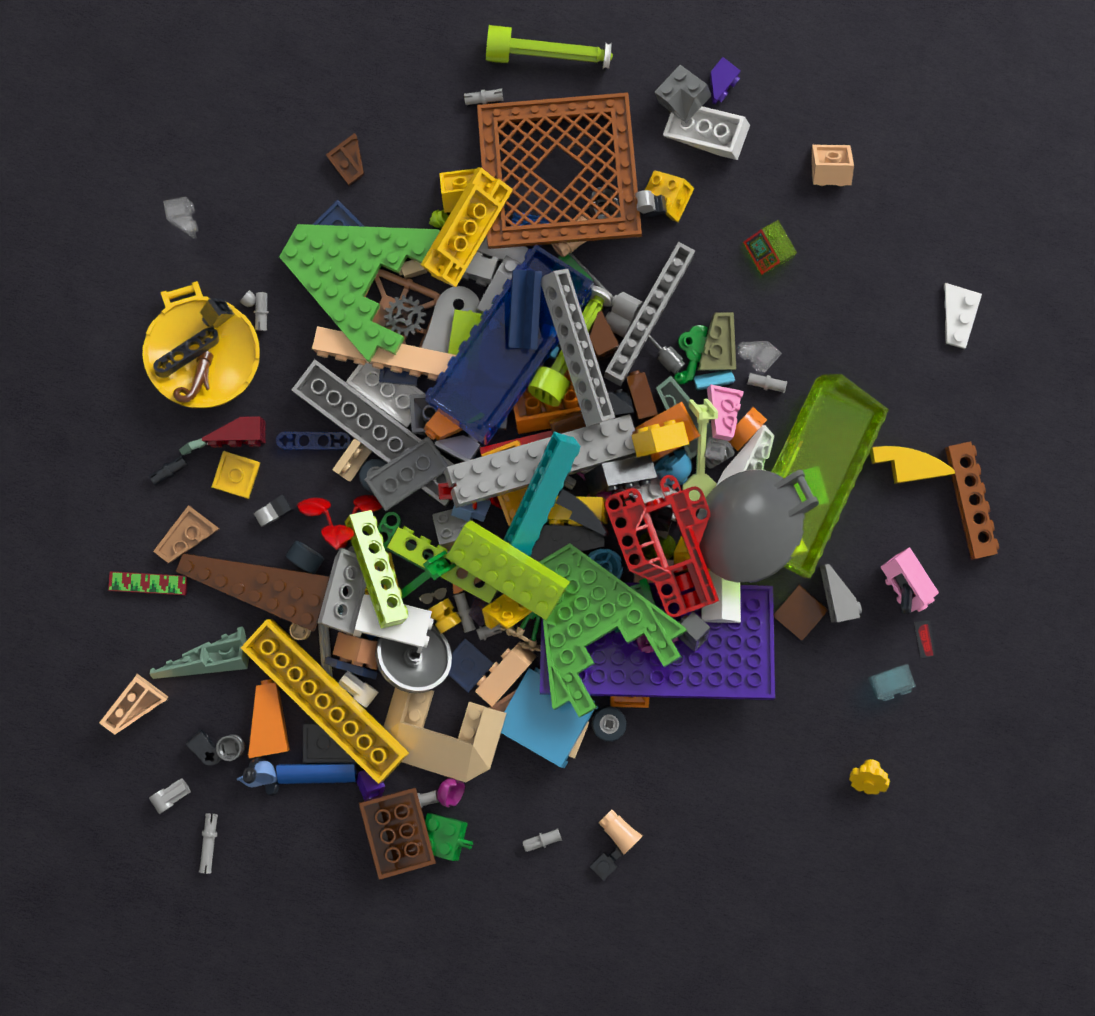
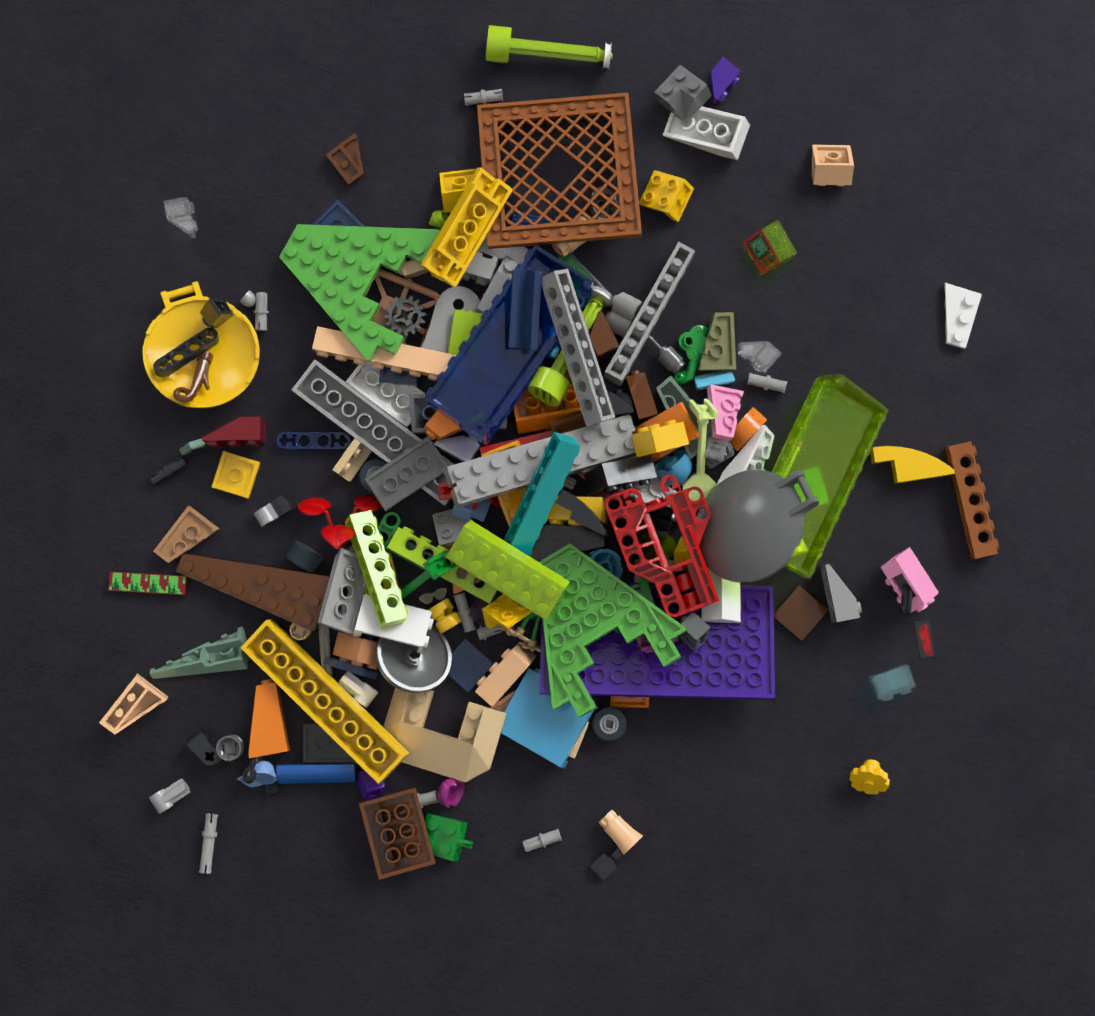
leg [635,190,667,218] -> none

